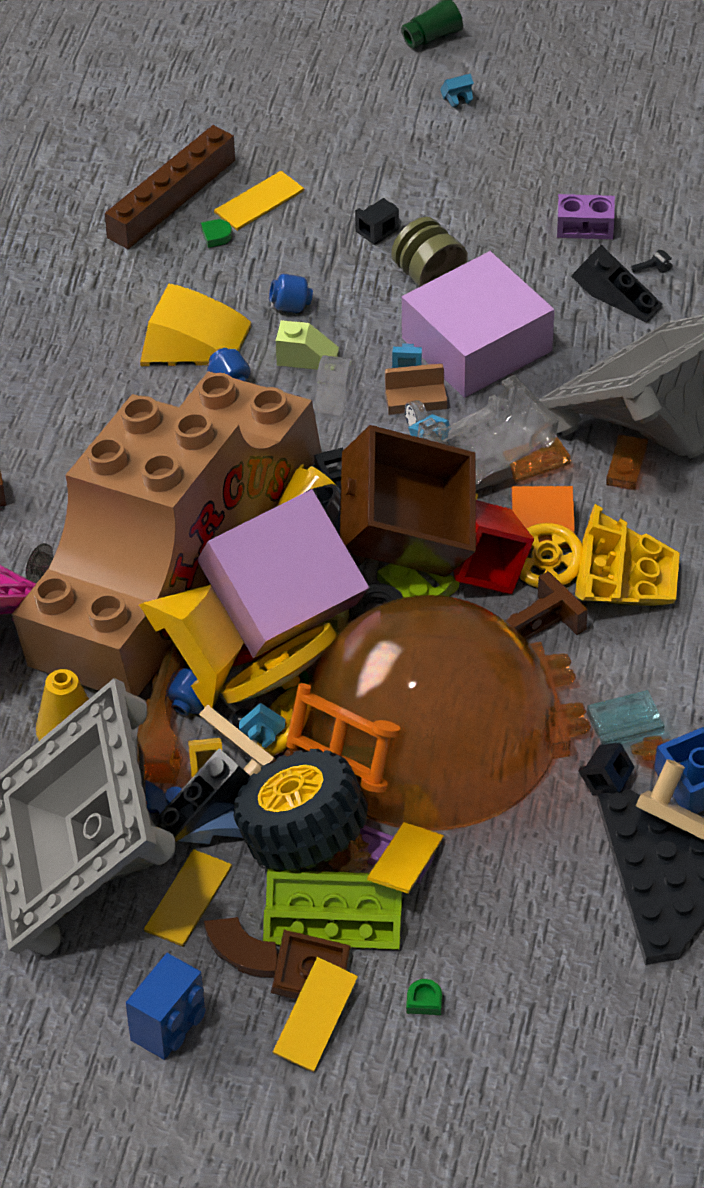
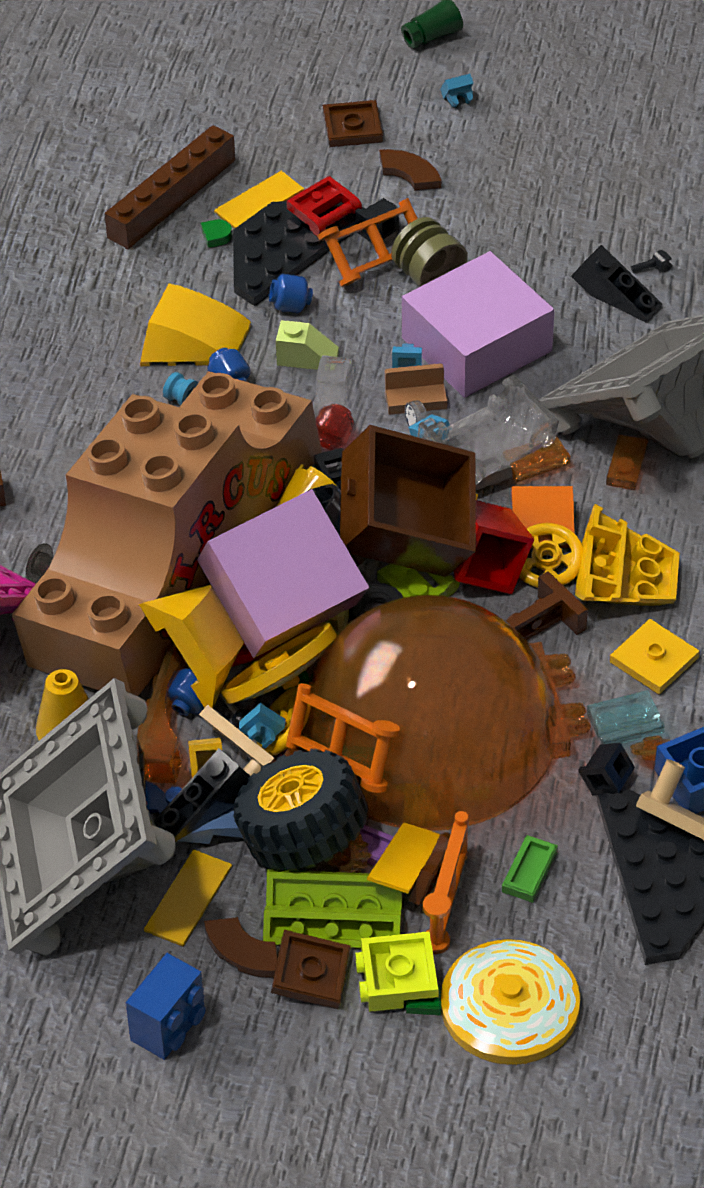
yellow piece [272,957,358,1072] -> none
medium lavender brick [557,194,615,239] -> none
none -> dark azure wheel [163,372,198,406]
none -> black plate [233,201,366,306]
none -> red plate [287,176,362,236]
none -> clear red head [316,404,355,450]
none -> orange piece [317,198,418,287]
none -> reddish brown tile [323,100,383,147]
none -> neon yellow plate [355,932,438,1012]
none -> reddish brown tile [379,149,442,191]
none -> reddish brown tile [408,832,451,905]
none -> orange piece [423,811,468,954]
none -> dish [441,939,580,1065]
none -> bright green tile [502,835,558,903]
none -> yellow plate [610,619,700,695]

